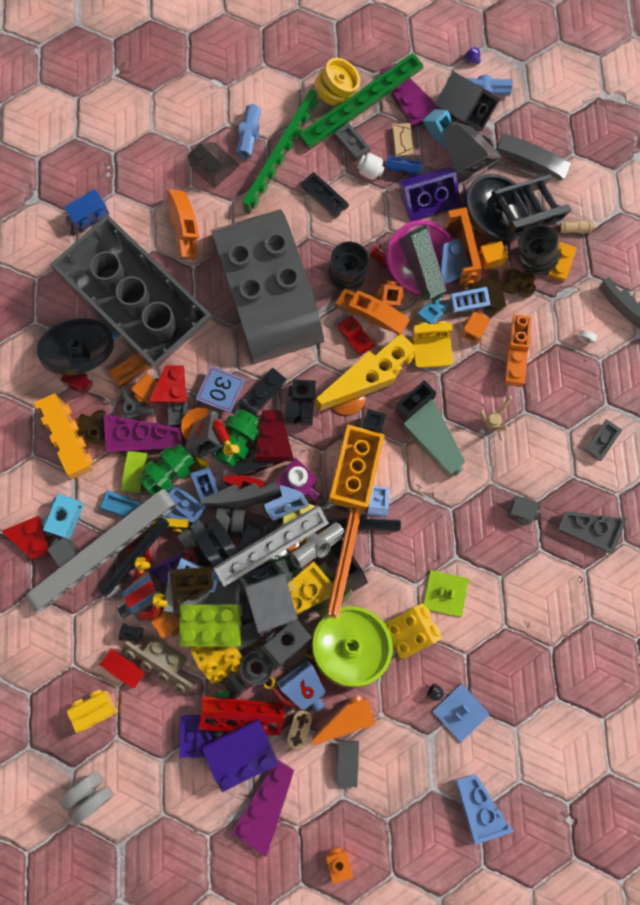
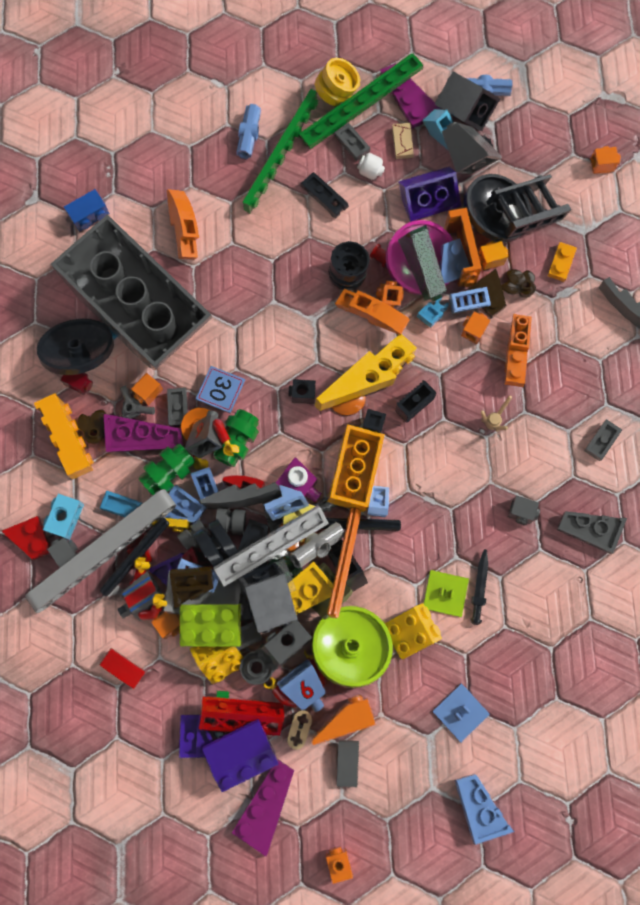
light grey wheel [59,771,115,826] -> none
yellow brick [67,689,117,733] -> none
orange plate [108,355,151,388] -> none
black bush [119,623,144,645] -> none
lime slope [121,451,148,493] -> none
dark tan bracket [122,637,193,696] -> none
red wing [149,365,187,404] -> none
clear smoke slope [187,142,239,189] -> none
dark grey brick [210,209,324,364] -> none
pearl dark grey slope [223,674,247,699] -> none
black plate [235,458,286,476] -> none
black plate [238,367,287,416] -> none
dark red wing [255,410,294,462] -> none
black wheel [285,400,314,426] -> none
red slope [337,315,375,356] -> none
blue plate [385,156,423,175] -> none
sand green slope [402,399,465,478] -> none
yellow bracket [412,321,453,368] -> none
black hinge [427,683,444,701] -> none
dark purple plate [463,46,481,64] -> none
dark grey slope [496,133,570,181] -> none
pearl dark grey wheel [518,224,560,275] -> none
tan piece [559,220,595,234] -> none
white tile [577,330,597,344] -> none
none -> black sword [470,549,488,625]
none -> orange brick [590,146,621,174]

